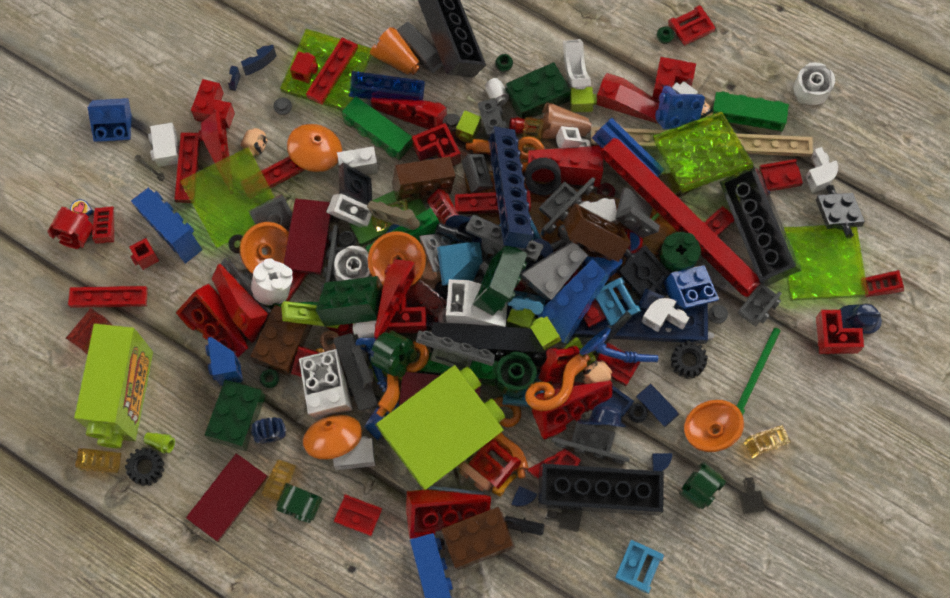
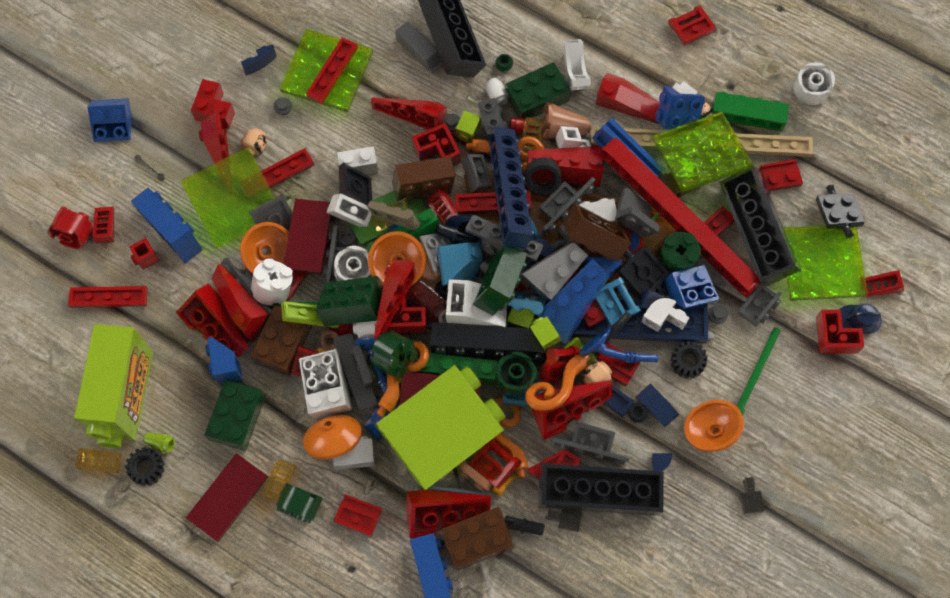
clear red brick [66,308,112,355] -> none
tile [70,199,94,216] -> none
white brick [148,123,179,167] -> none
red plate [174,132,200,203] -> none
dark blue tile [228,66,241,91] -> none
black plate [228,234,243,253] -> none
dark blue gear [251,417,286,444] -> none
dark green plate [260,369,280,389] -> none
orange dish [287,124,342,172] -> none
red brick [290,51,318,84] -> none
green brick [342,96,413,161] -> none
clear blue brick [349,71,425,101] -> none
orange cone [370,27,420,76] -> none
dark grey bracket [416,331,495,370] -> none
dark blue tile [511,486,538,507] -> none
lime brick [570,87,597,113] -> none
dark blue piece [578,402,626,427] -> none
dark red plate [597,183,615,200] -> none
dark azure plate [615,540,664,594] -> none
red brick [652,57,696,100] -> none
dark green plate [657,26,675,44] -> none
dark green brick [679,462,726,509] -> none
clear yellow slope [744,425,791,458] -> none
white brick [805,147,838,194] -> none

